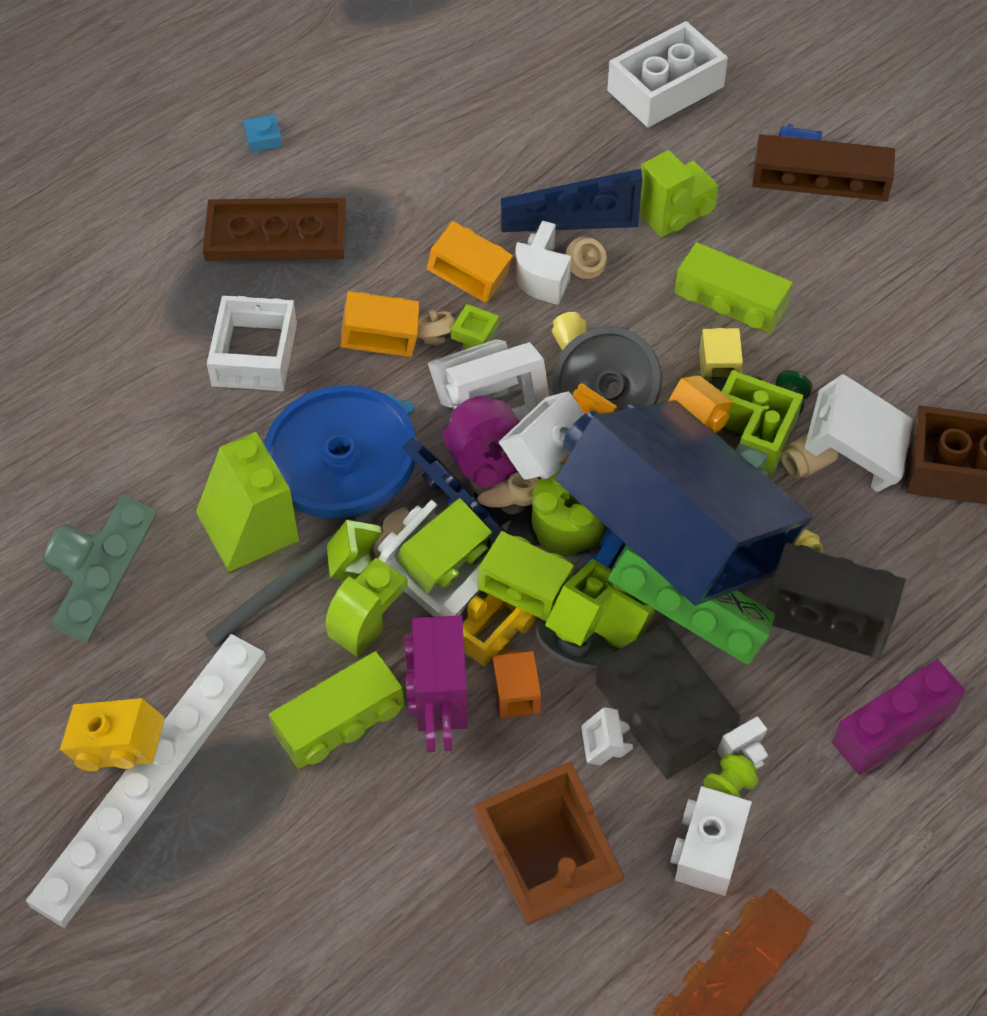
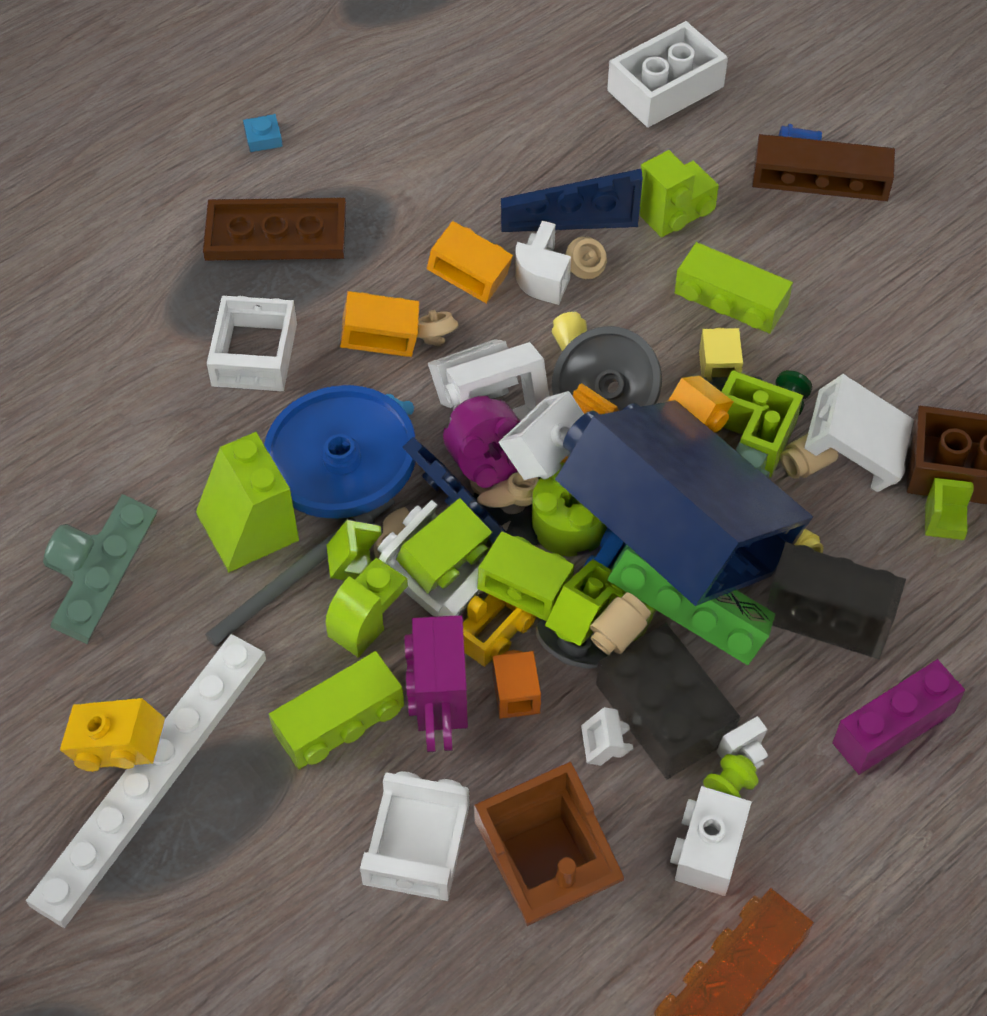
lime tile [451,304,499,349] -> none
none -> white panel [360,771,470,901]
none -> tan brick [590,592,651,655]
none -> lime panel [925,478,974,540]

